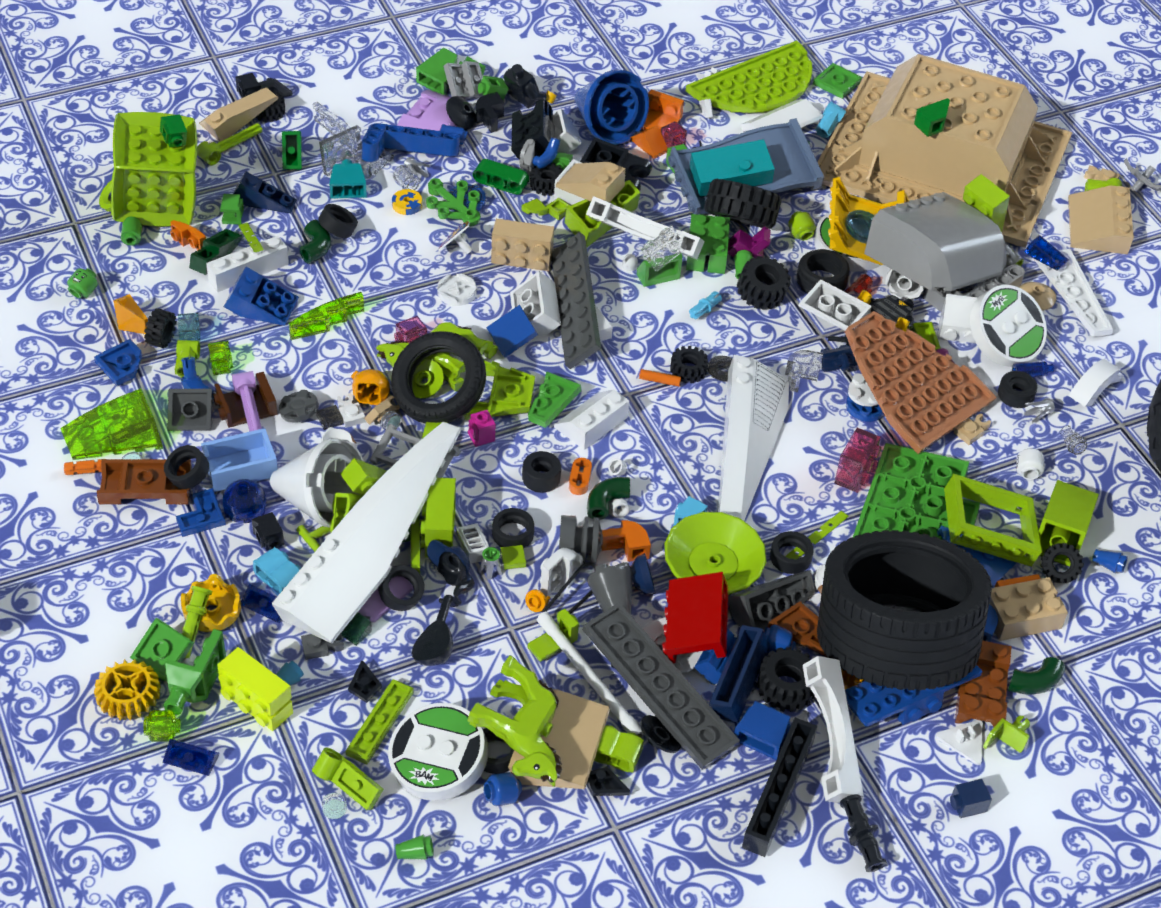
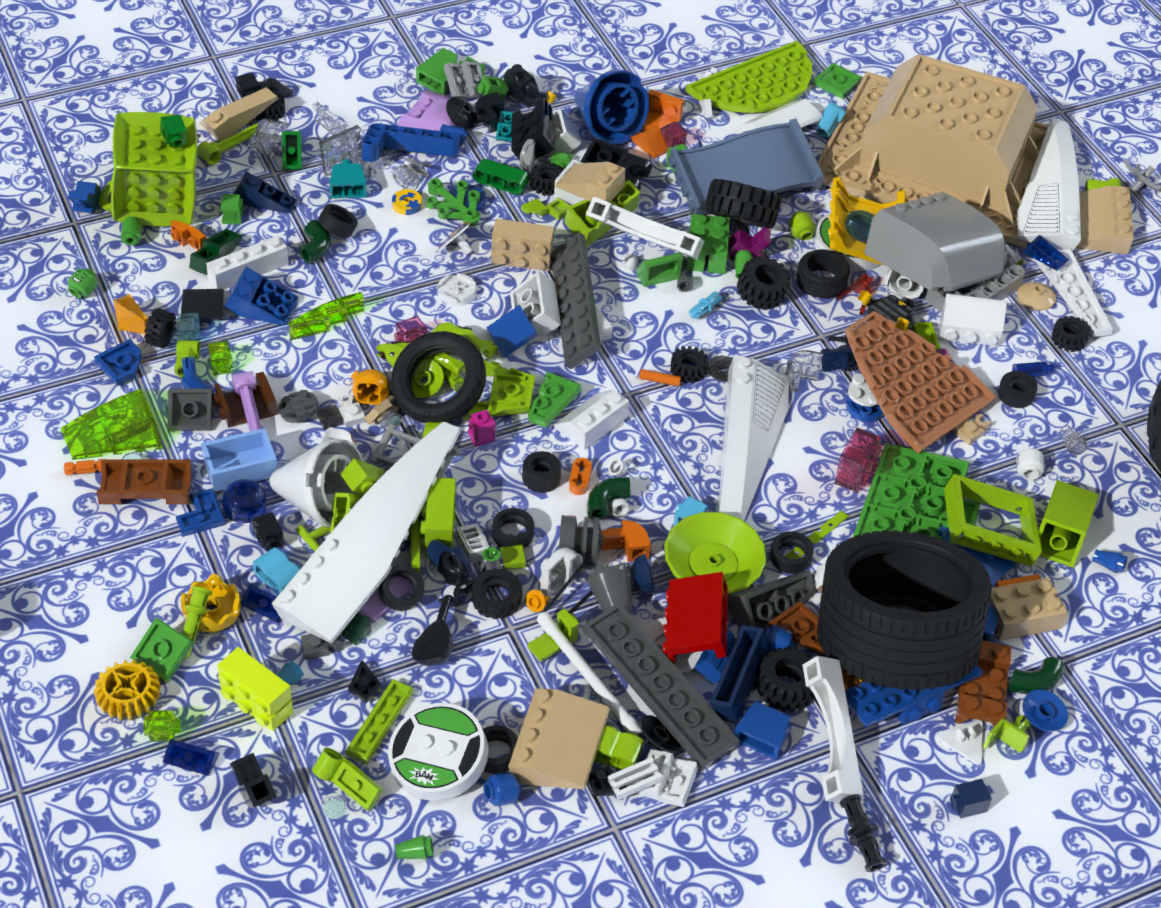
bright green plate [163,629,226,715] -> none
black tyre [164,445,209,489] -> none
lime piece [238,223,264,253] -> none
lime animal [467,655,562,787] -> none
blue arm [533,137,560,169] -> none
clear bracket [641,225,687,271] -> none
teal brick [690,139,775,197] -> none
black brick [742,717,818,857] -> none
white slope [799,279,872,331] -> none
green slope [914,98,950,137] -> none
lime slope [963,174,1010,232] -> none
brick [970,285,1047,367] -> none
flat silver piece [1024,398,1055,424] -> none
black tyre [1040,543,1084,583] -> none
white arch [1068,359,1124,407] -> none
tan plate [1084,165,1120,181] -> none
none -> blue brick [68,181,101,214]
none -> black piece [181,289,224,320]
none -> black brick [229,752,277,808]
none -> clear brick [248,118,289,157]
none -> black tyre [472,568,522,619]
none -> teal slope [496,111,514,142]
none -> white tile [608,757,663,800]
none -> white slope [637,749,699,807]
none -> dark grey hinge [677,255,693,292]
none -> white wedge [1017,117,1081,252]
none -> blue dish [1022,689,1068,732]
none -> black tyre [1051,316,1090,352]

